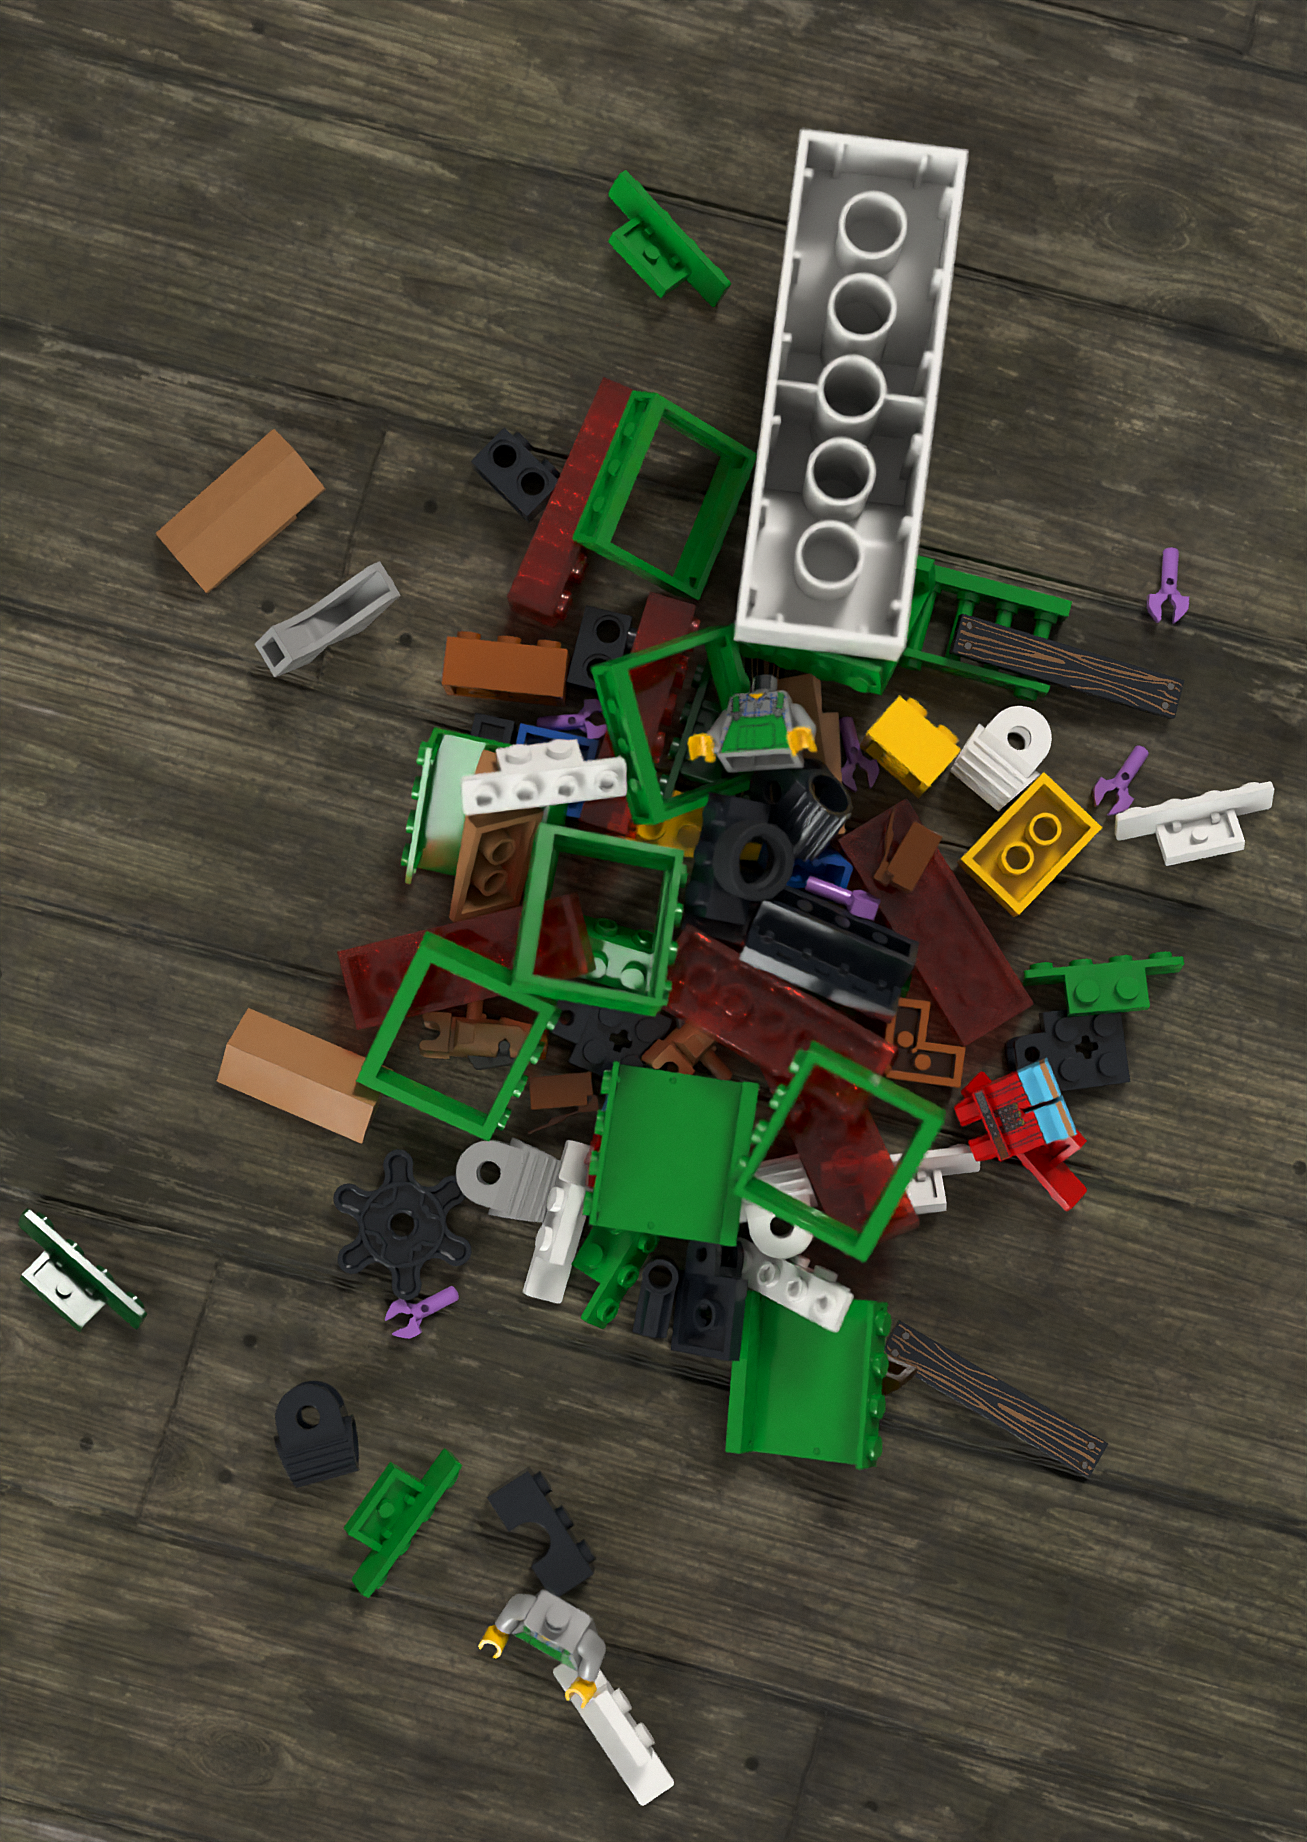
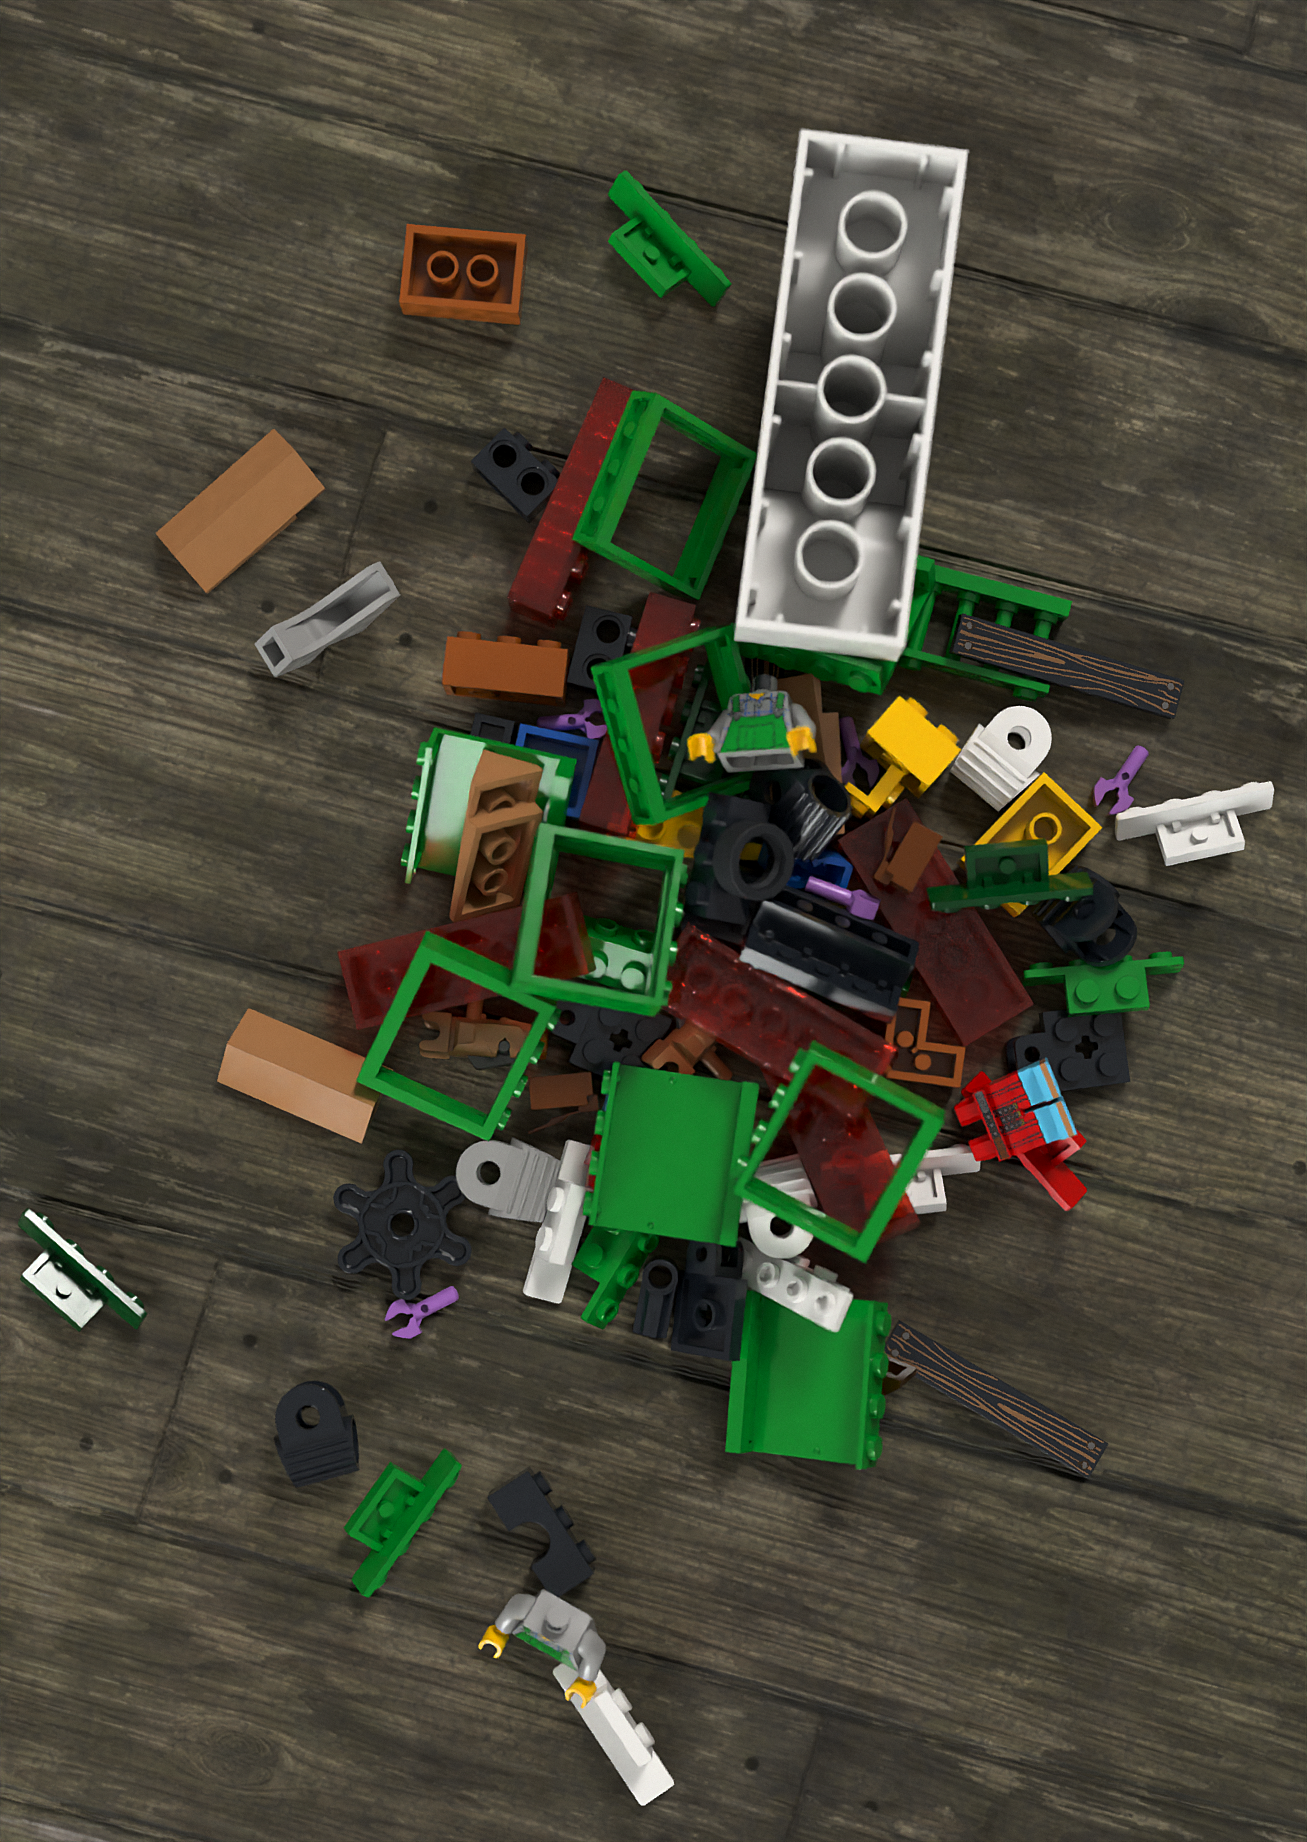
white bracket [461,739,627,815] -> none
medium lavender bar [1146,547,1189,624] -> none
none -> dark orange brick [399,224,528,325]
none -> yellow bracket [845,764,905,820]
none -> dark green bracket [926,838,1093,913]
none -> black piece [1030,865,1137,967]

